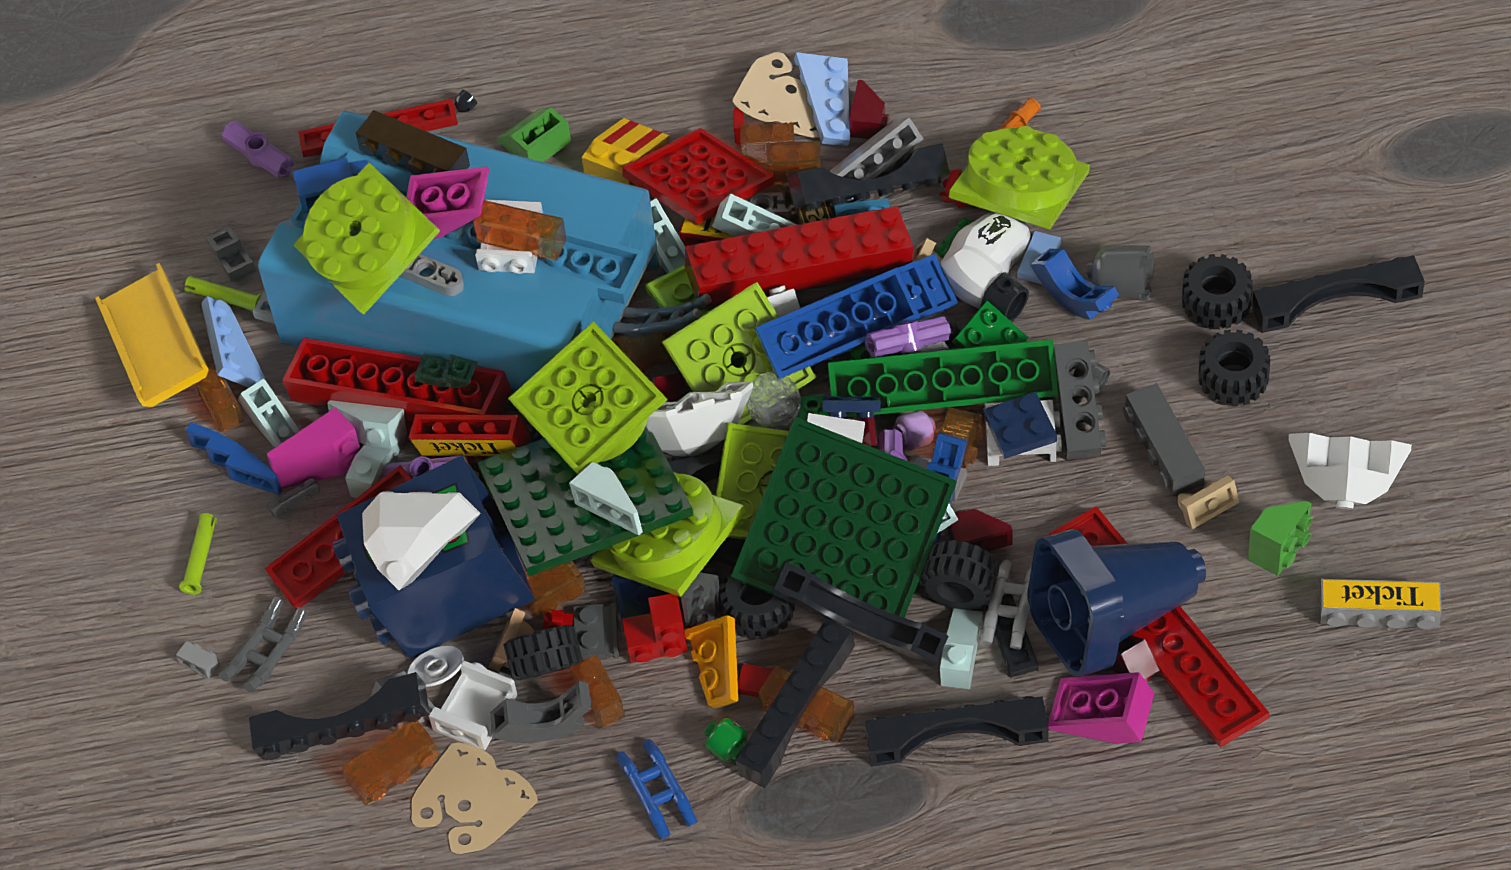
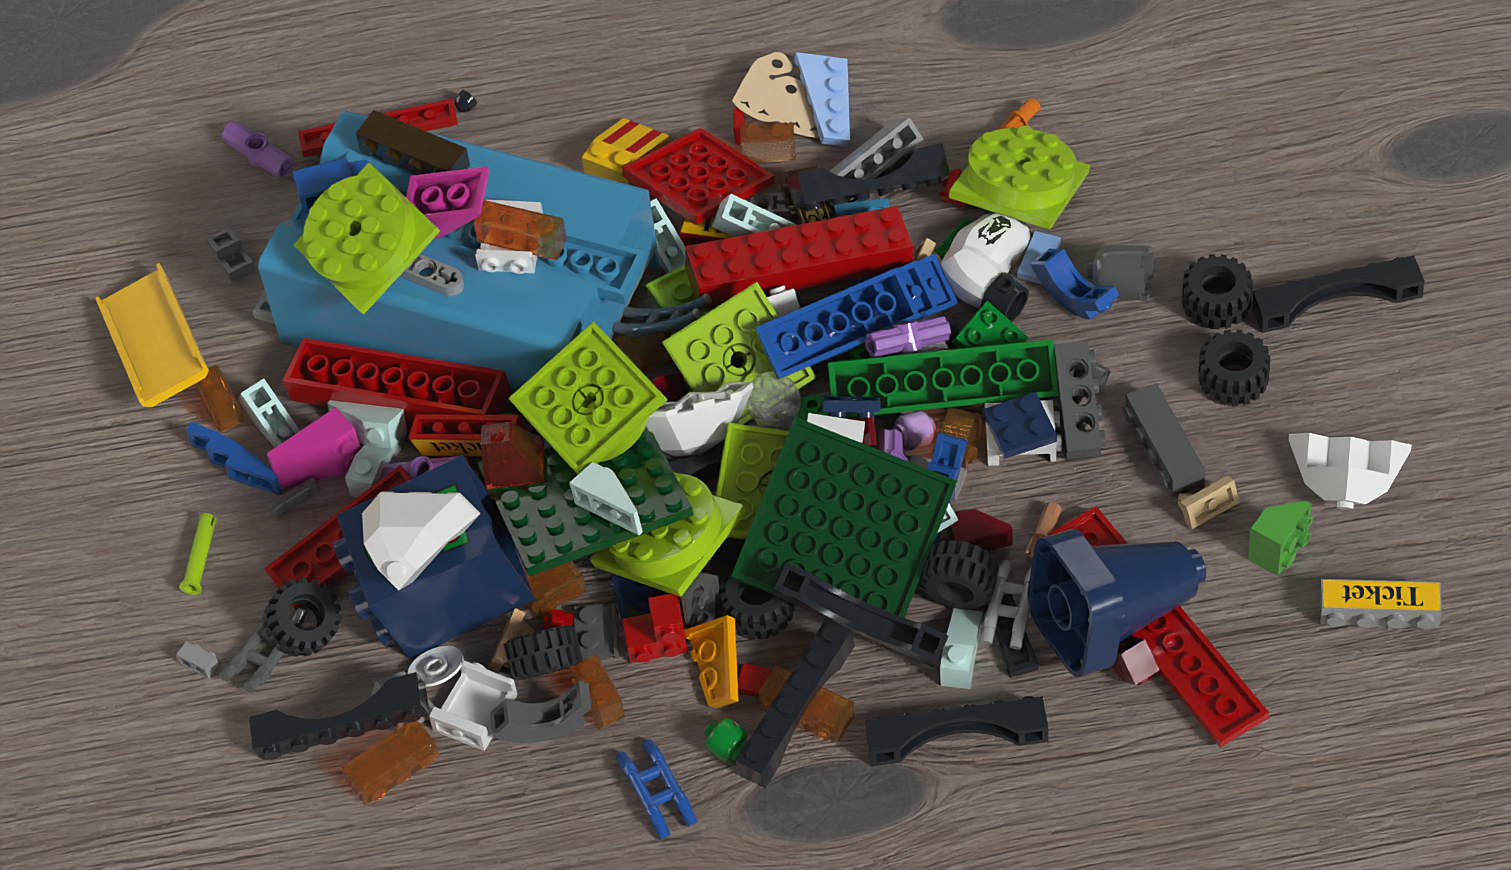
lime pin [184,276,262,311] -> none
light blue wing [201,296,269,388] -> none
tan piece [411,742,538,854] -> none
clear green slope [415,353,477,388] -> none
bright green slope [497,107,572,162] -> none
clear orange brick [766,141,822,185] -> none
dark red slope [849,80,890,139] -> none
dark pink slope [1048,672,1155,744] -> none
none -> black tyre [263,578,342,657]
none -> clear red slope [481,422,545,489]
none -> nougat piece [1025,501,1062,562]

